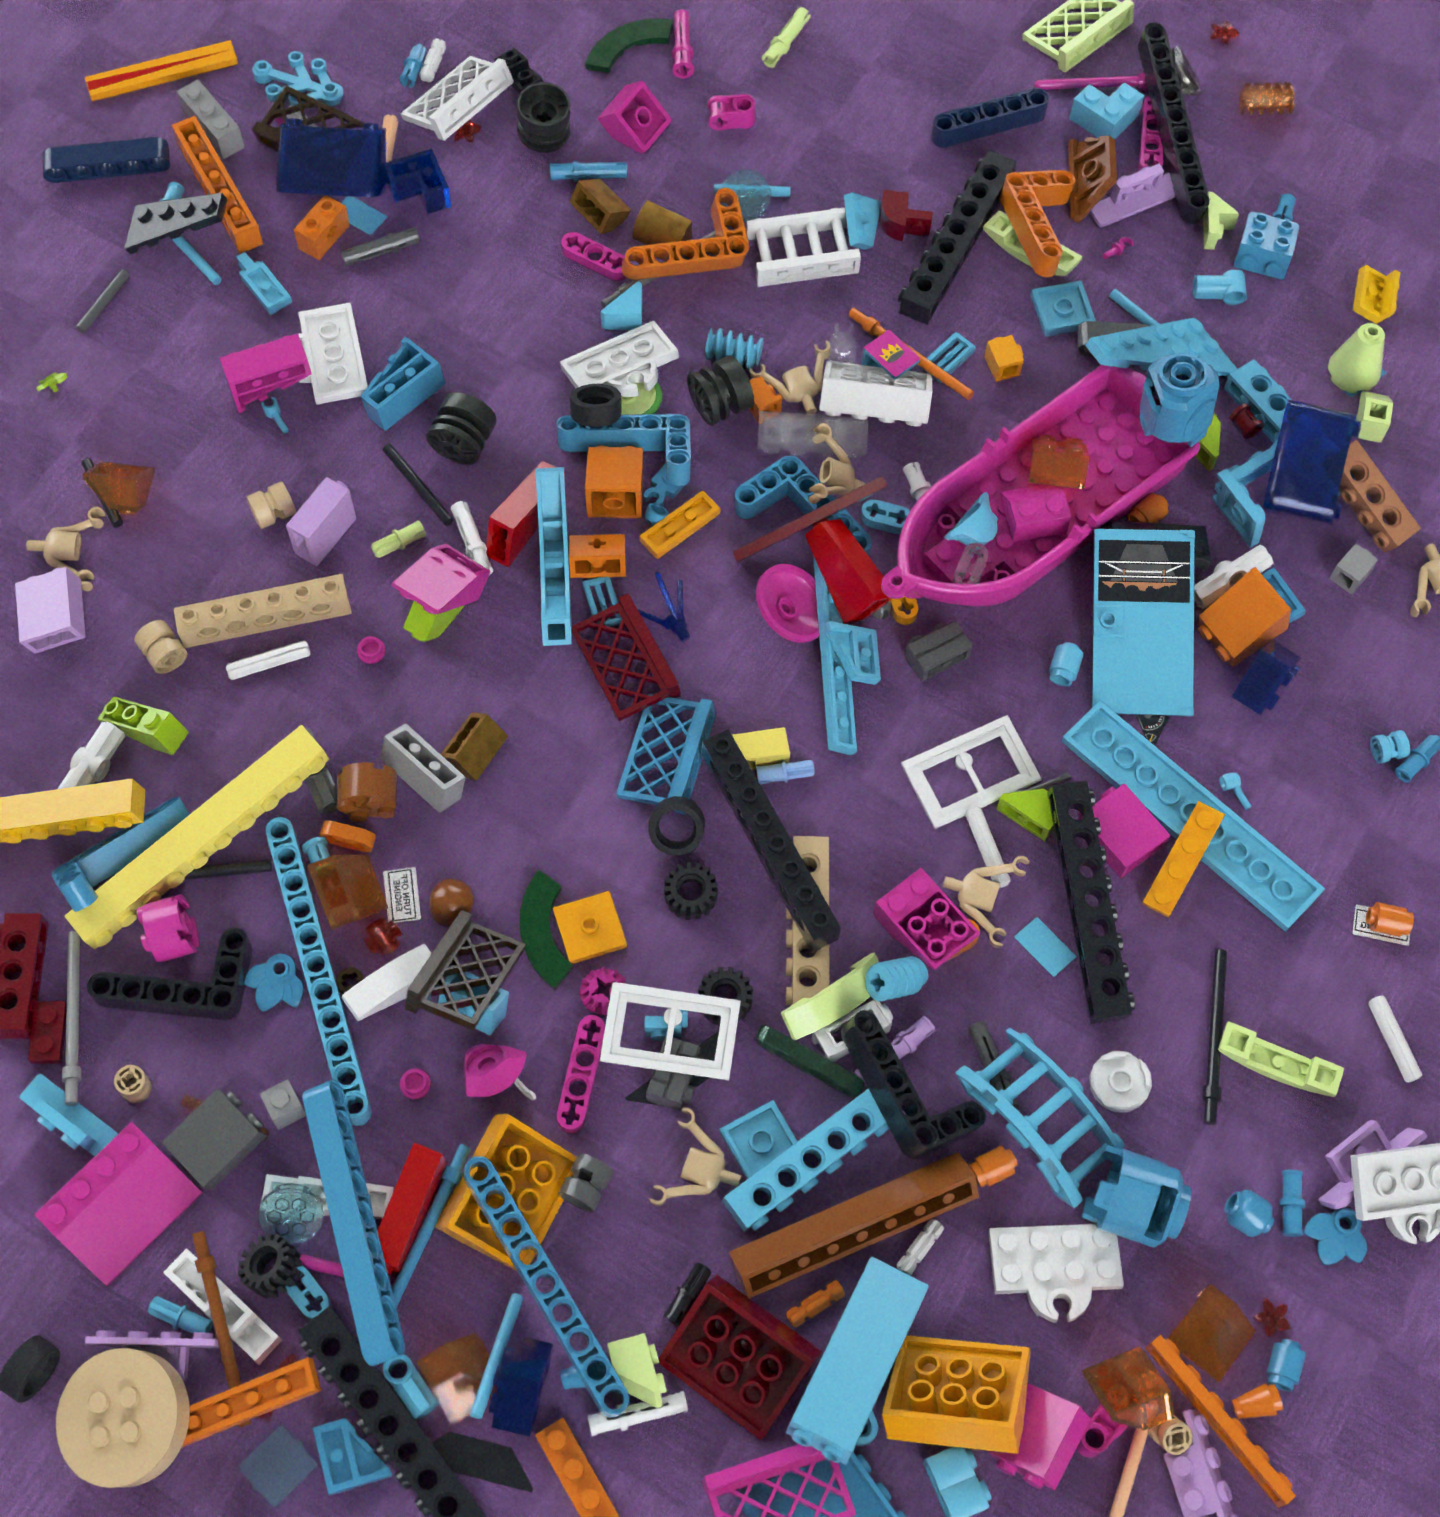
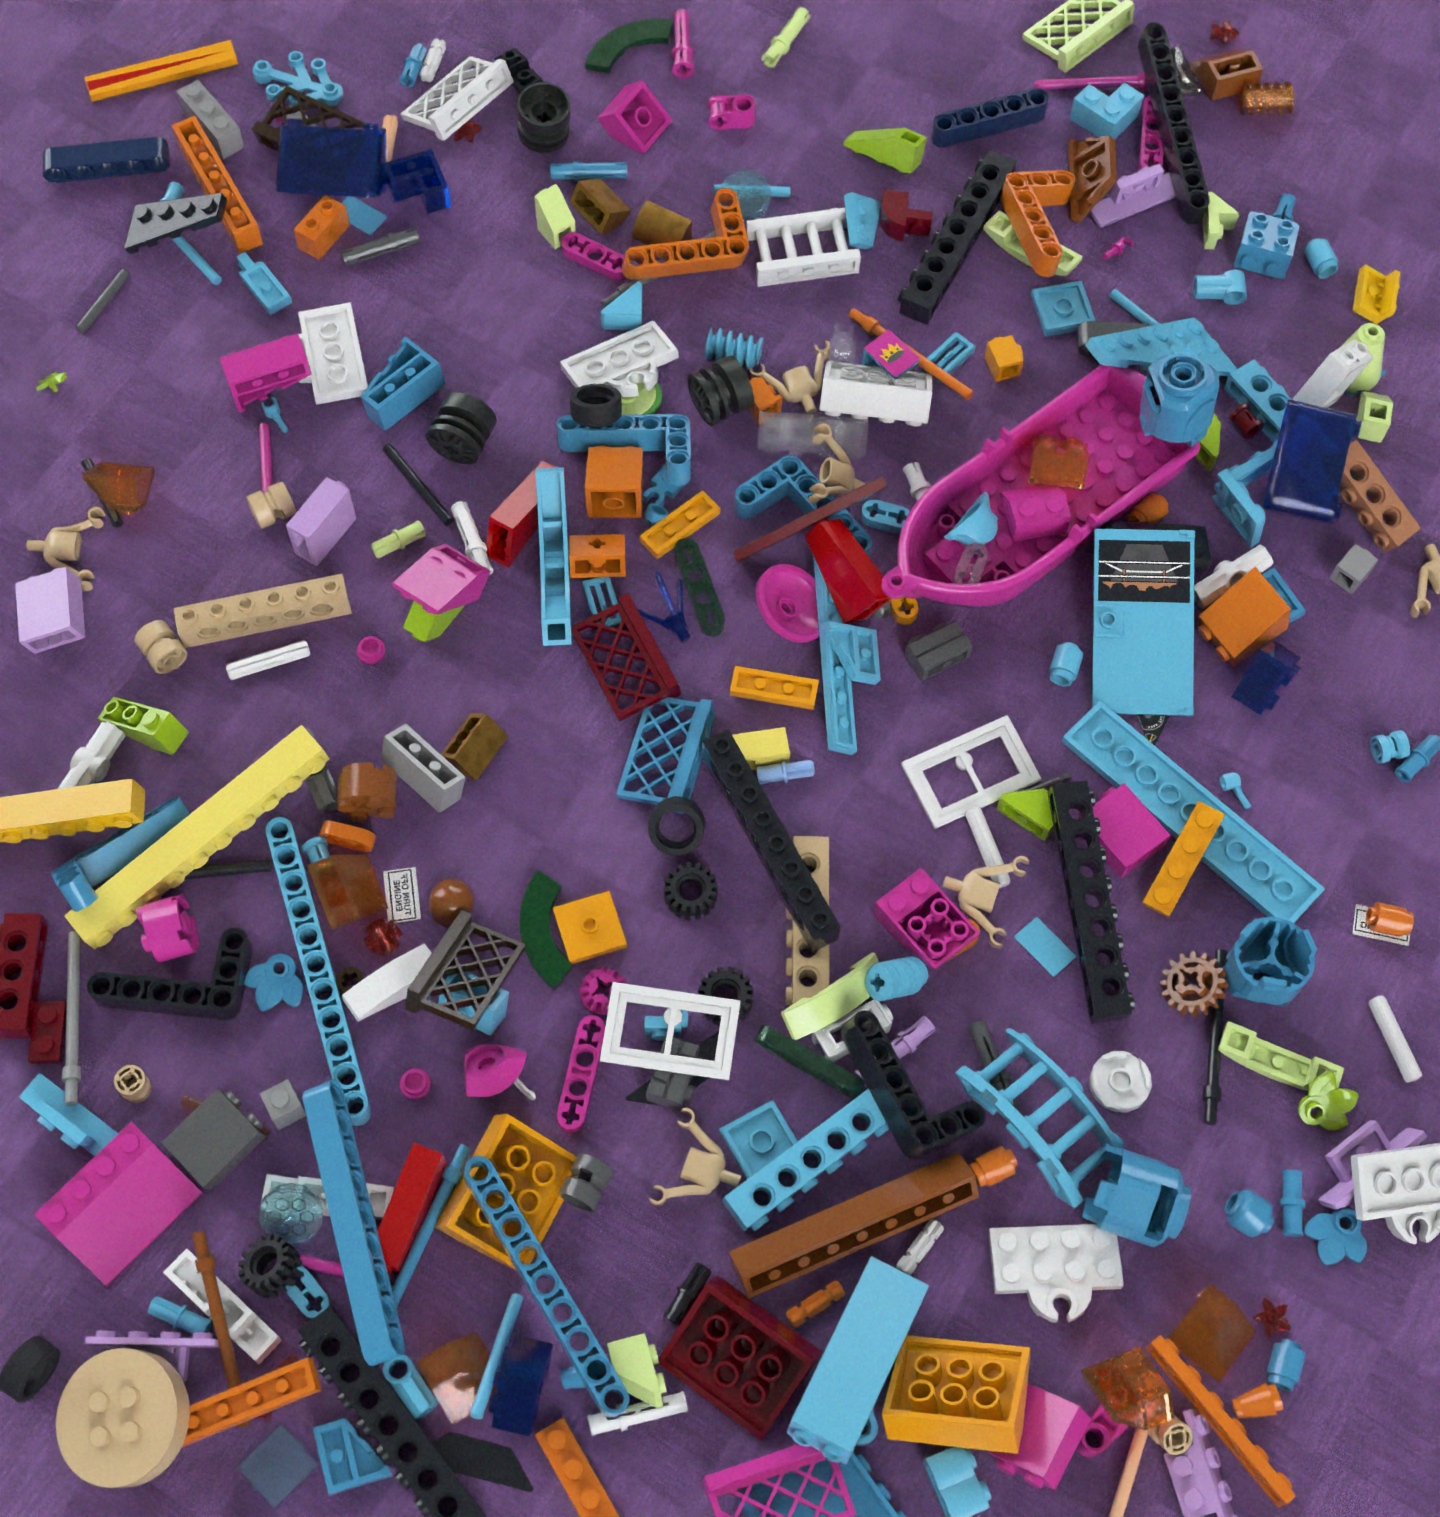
none -> dark pink bar [259,423,273,493]
none -> yellowish green slope [534,184,576,249]
none -> clear green beam [674,538,725,637]
none -> light orange plate [730,666,819,710]
none -> lime slope [843,128,927,174]
none -> gear [1160,951,1228,1018]
none -> dark orange slope [1191,49,1263,101]
none -> dark azure piece [1223,917,1318,1006]
none -> white window [1293,339,1374,417]
none -> lime plate [1298,1071,1359,1131]
none -> medium azure brick [1304,238,1338,279]

